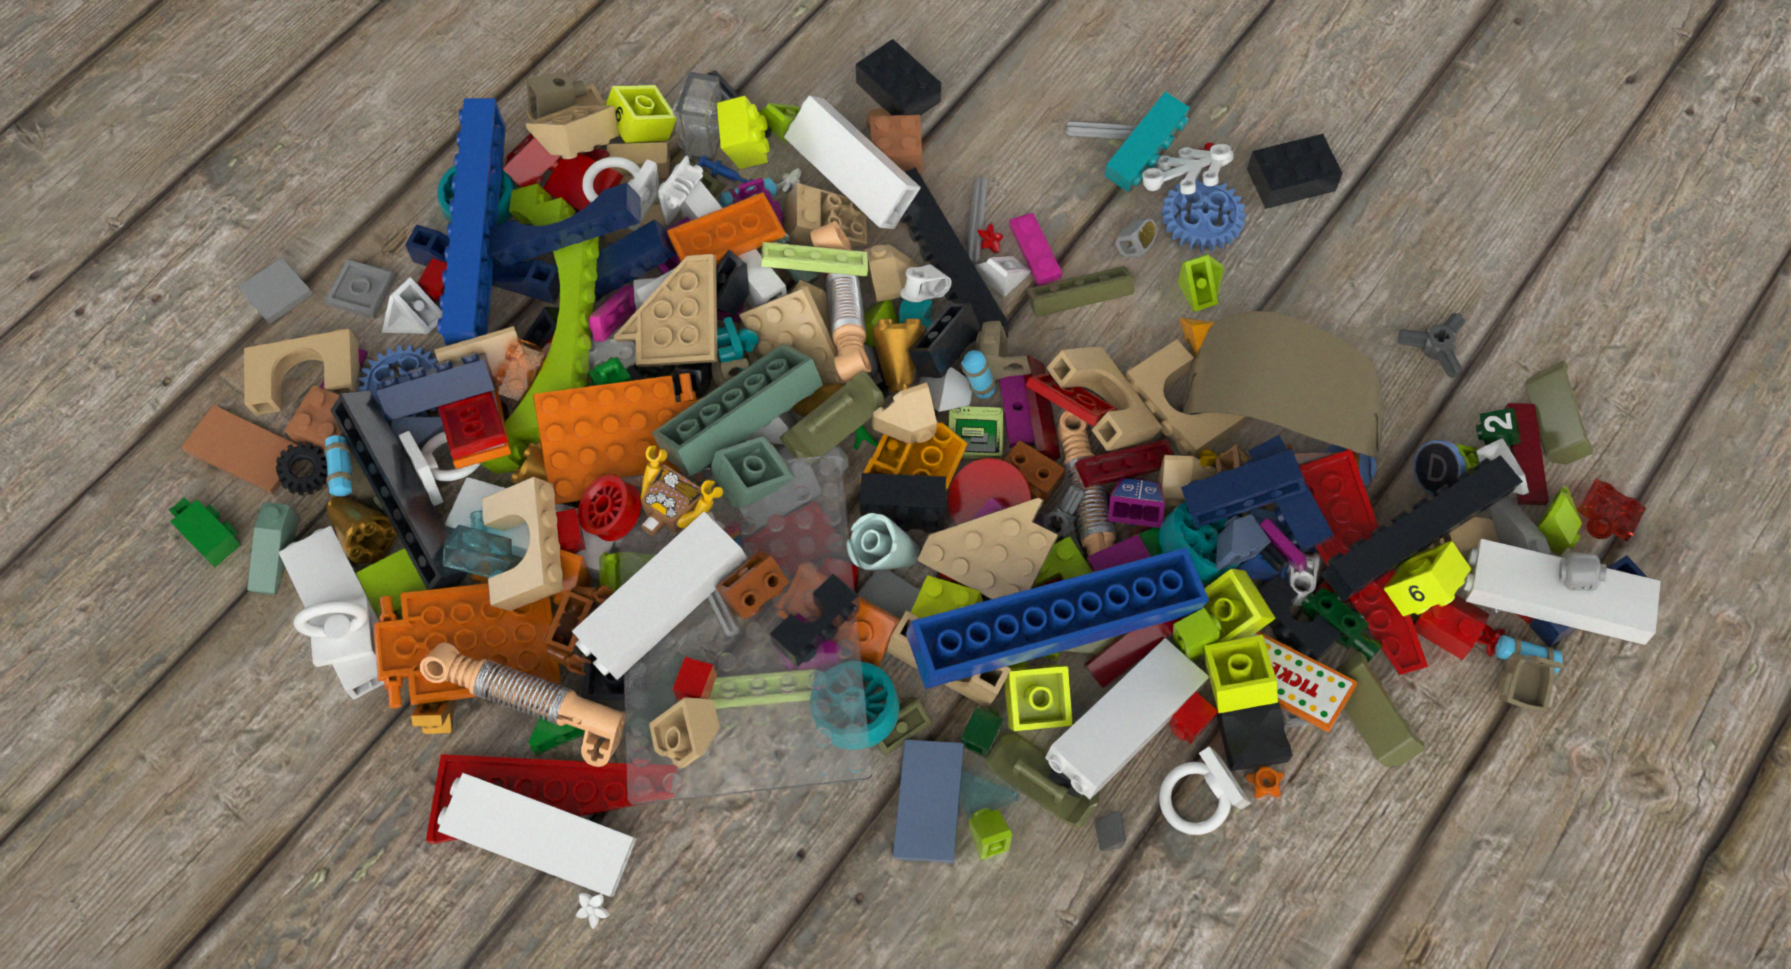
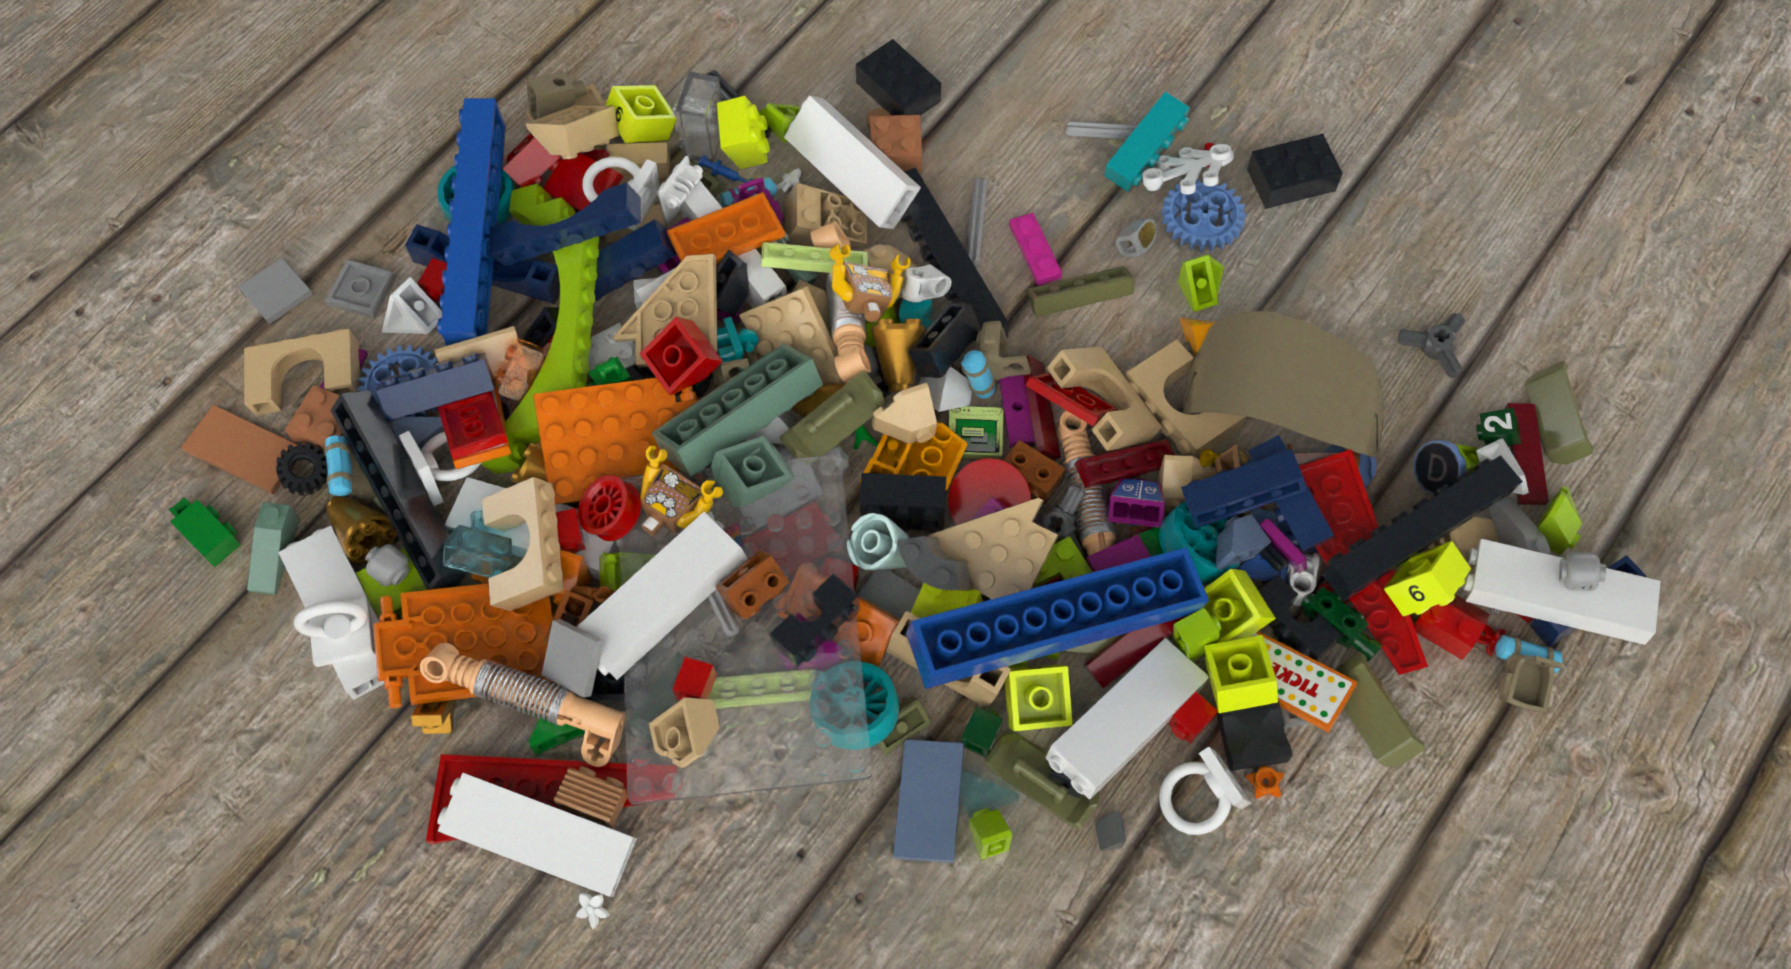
dark pink plate [589,285,637,342] -> none
white slope [974,256,1031,297] -> none
red plant [977,223,1004,254] -> none
clear red plate [1577,478,1646,542] -> none
none -> light grey head [365,544,410,587]
none -> light grey tile [541,619,603,697]
none -> medium nougat brick [554,766,628,828]
none -> red slope [639,317,723,395]
none -> torso [829,244,910,322]
none -> dark grey brick [897,536,972,591]

